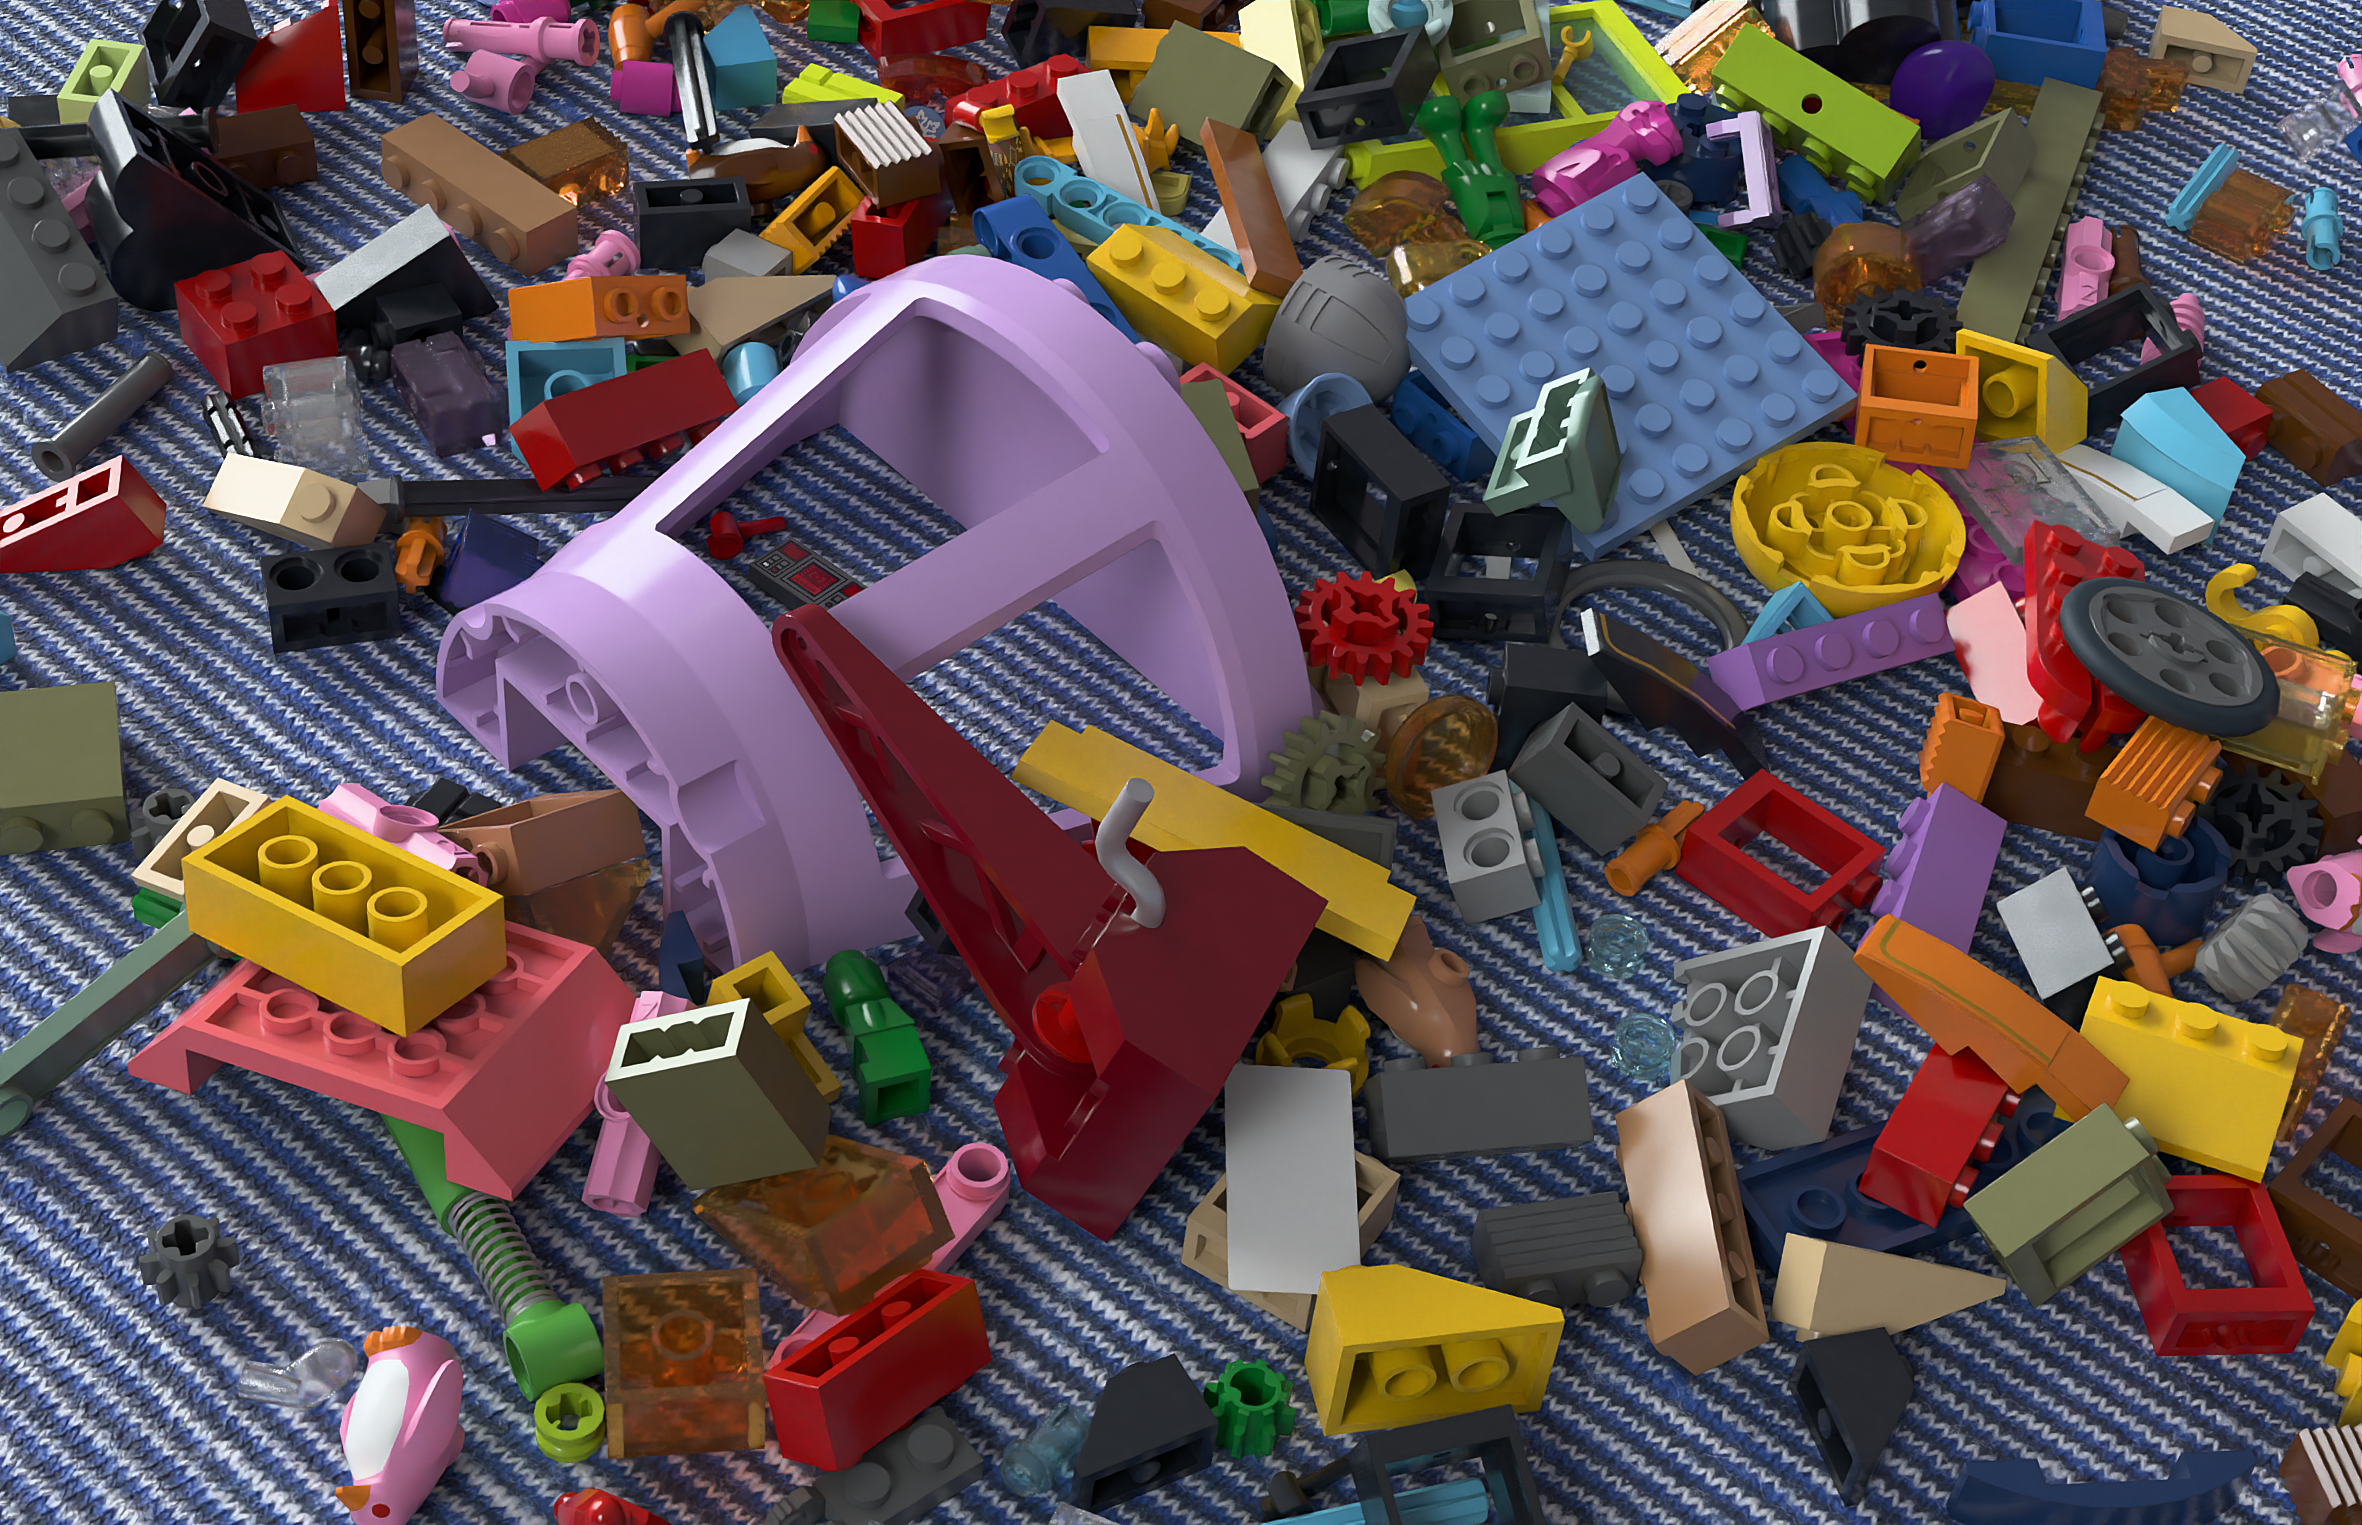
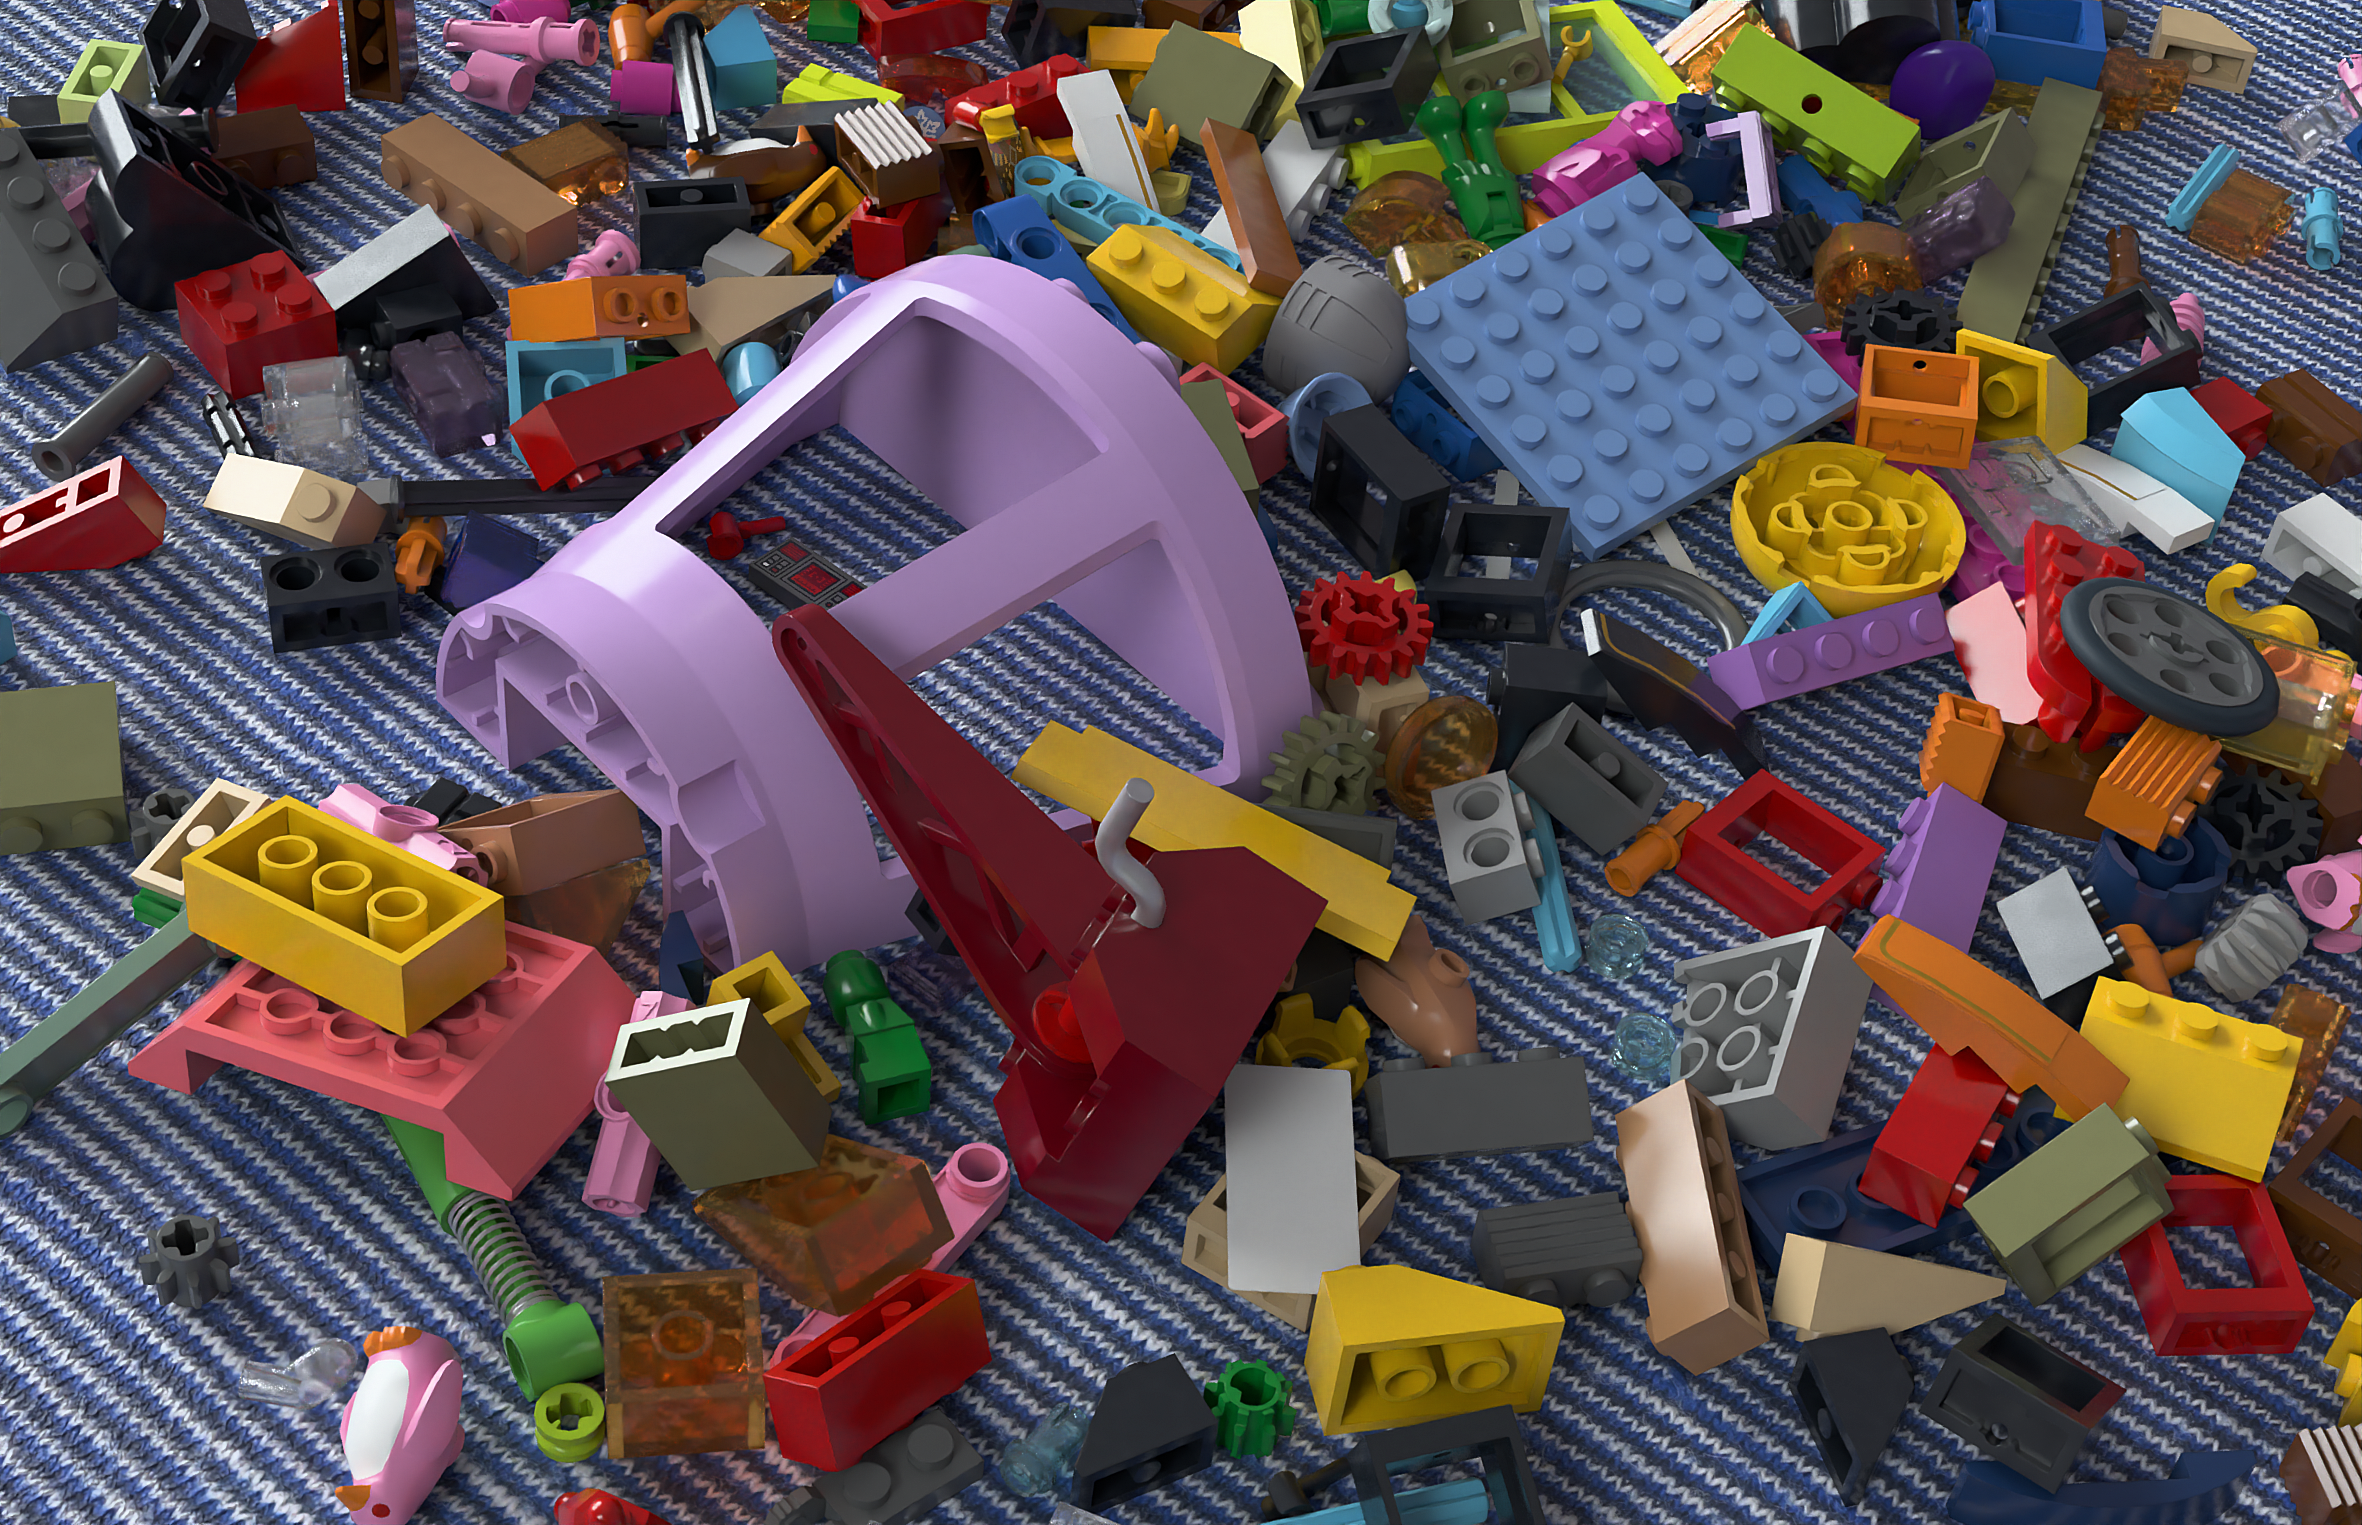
sand green piece [1483,367,1622,535] -> none
bright pink piece [2054,216,2115,323] -> none
none -> black pin [559,110,667,153]
none -> black window [1918,1312,2127,1494]

